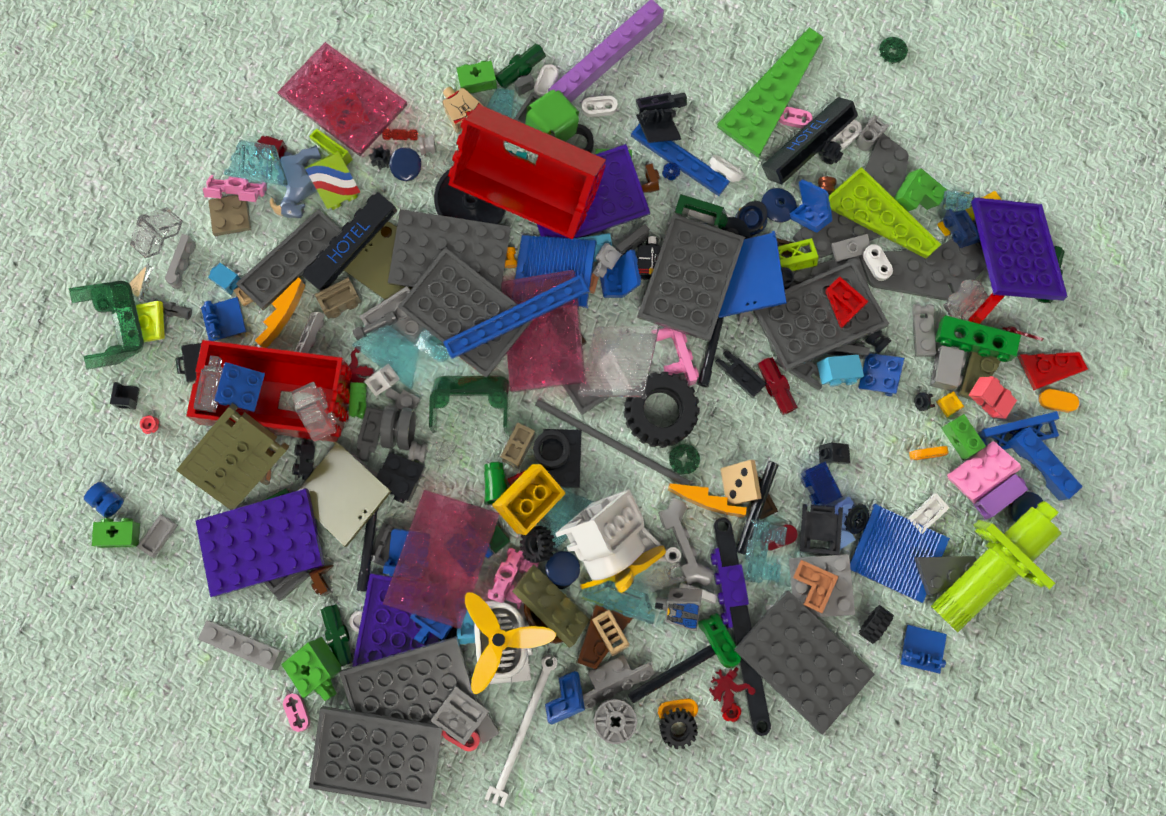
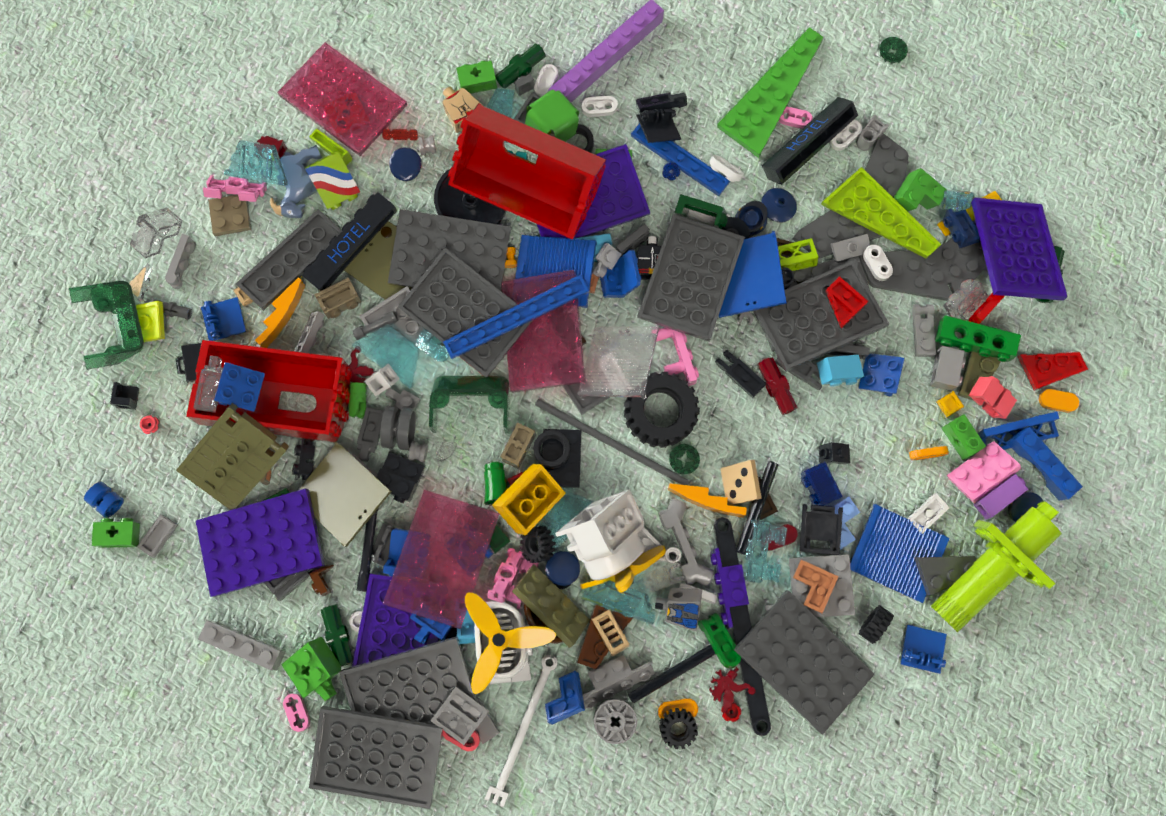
dark azure brick [208,263,241,295] -> none
clear brick [292,382,337,442] -> none
black gear [369,145,391,170] -> none
reddish brown plate [641,164,660,193] -> none
black piece [698,317,724,387] -> none
blue bracket [790,179,833,233] -> none
copper wheel [818,176,837,195] -> none
black gear [819,141,844,165] -> none
black gear [844,503,869,534] -> none
black wheel [865,330,892,354] -> none
black plate [915,392,935,411] -> none
dark red piece [1002,326,1044,341] -> none

